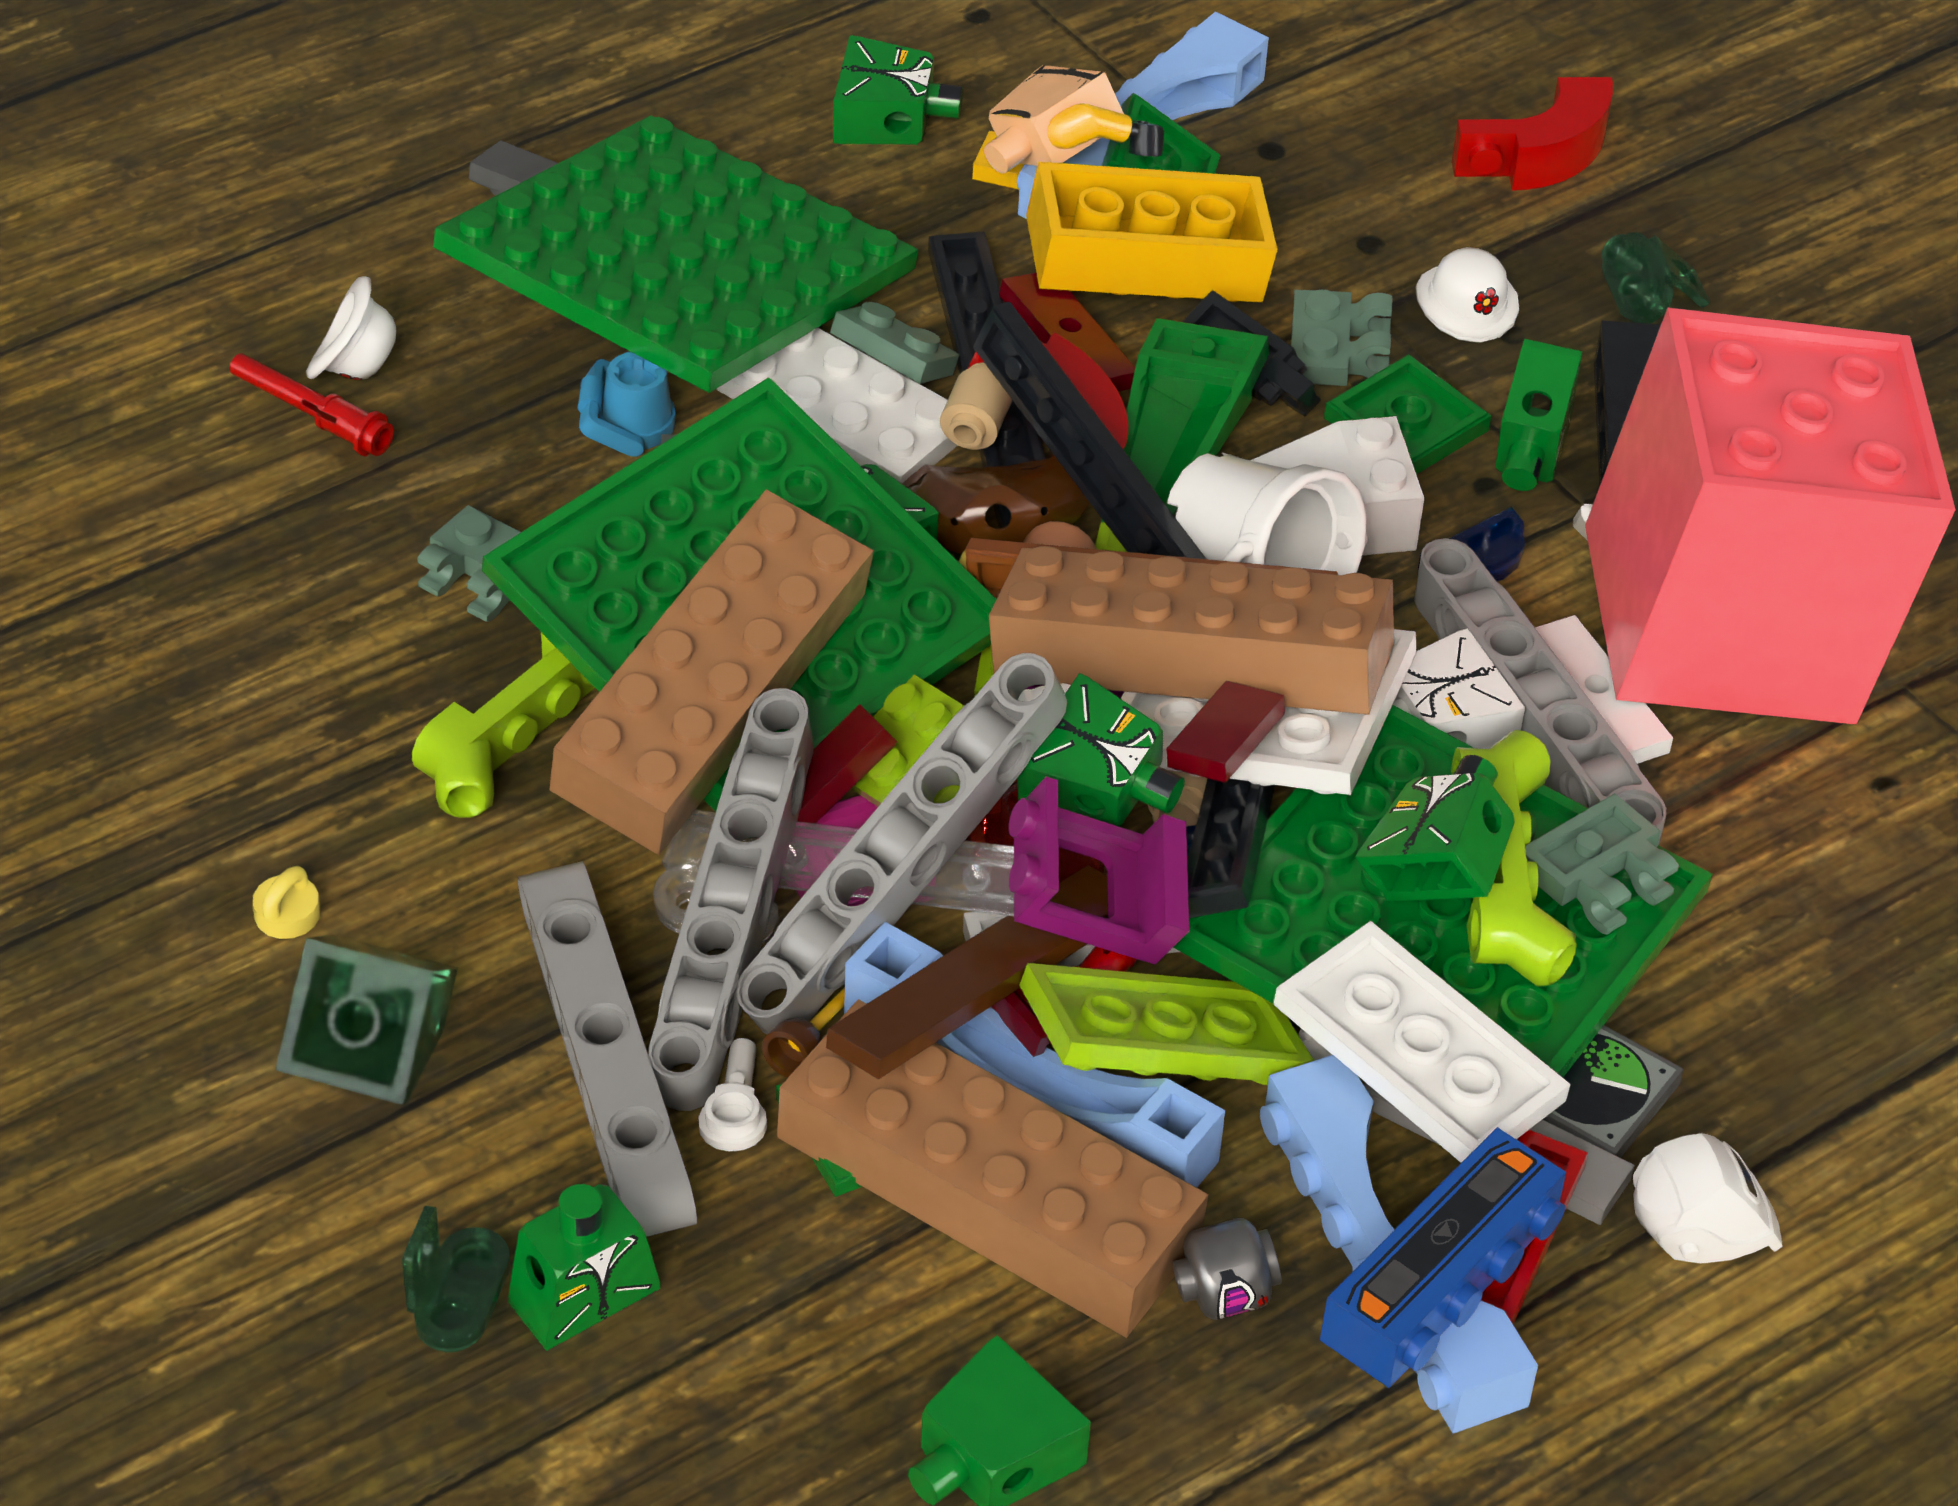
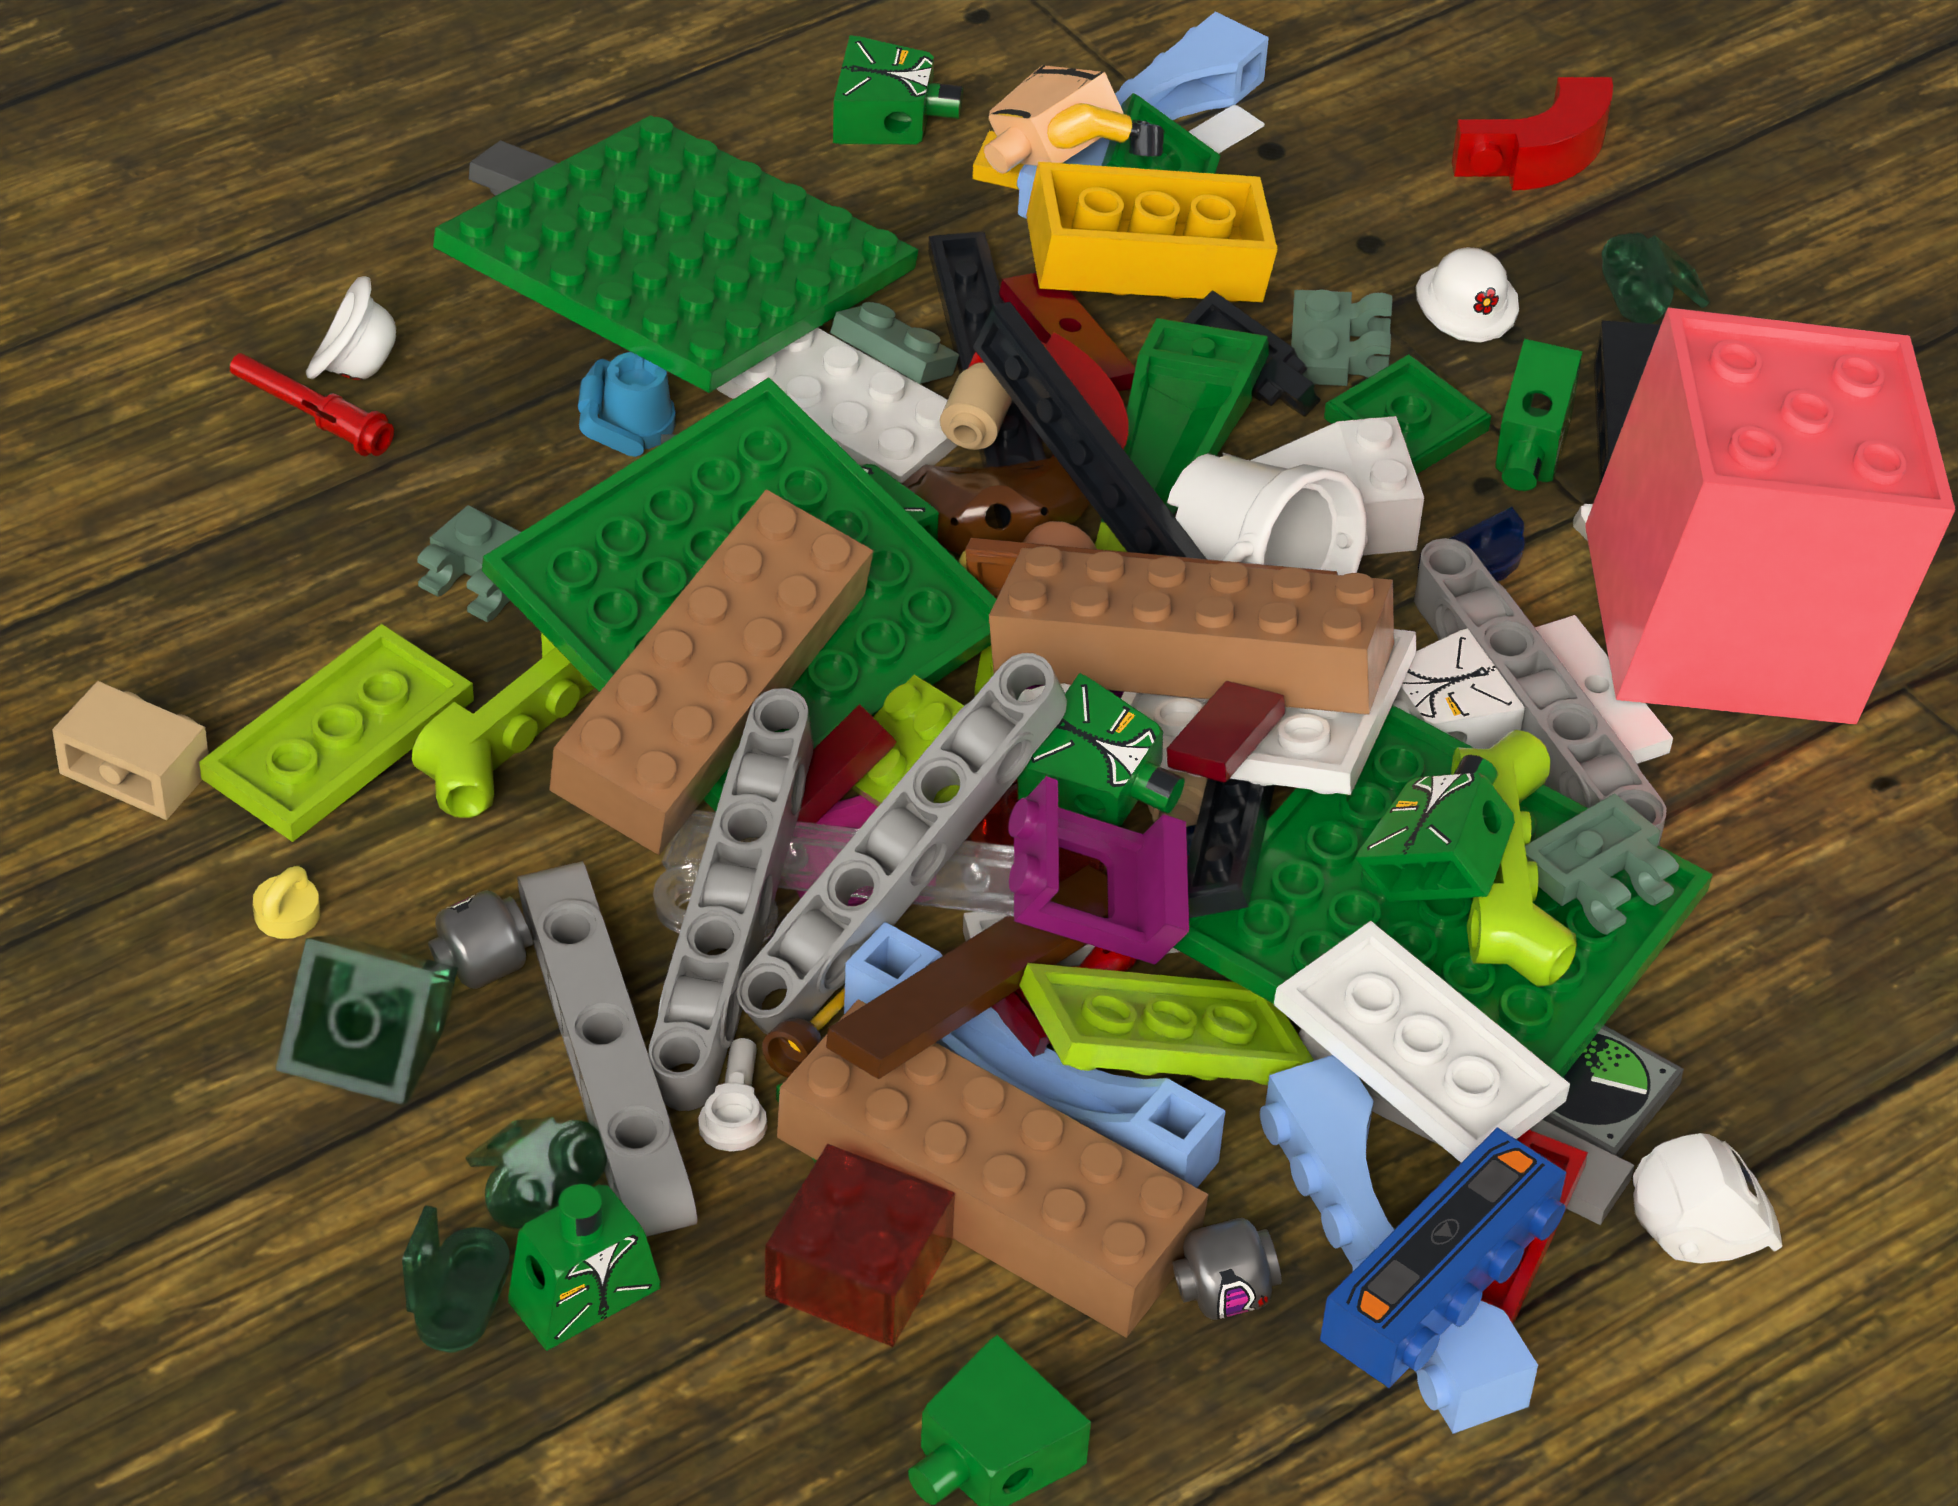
none -> tan brick [52,681,208,820]
none -> lime plate [199,624,474,842]
none -> flat silver head [428,890,533,989]
none -> clear green bracket [465,1117,607,1230]
none -> clear red brick [765,1144,955,1347]
none -> white sticker [1188,105,1265,154]

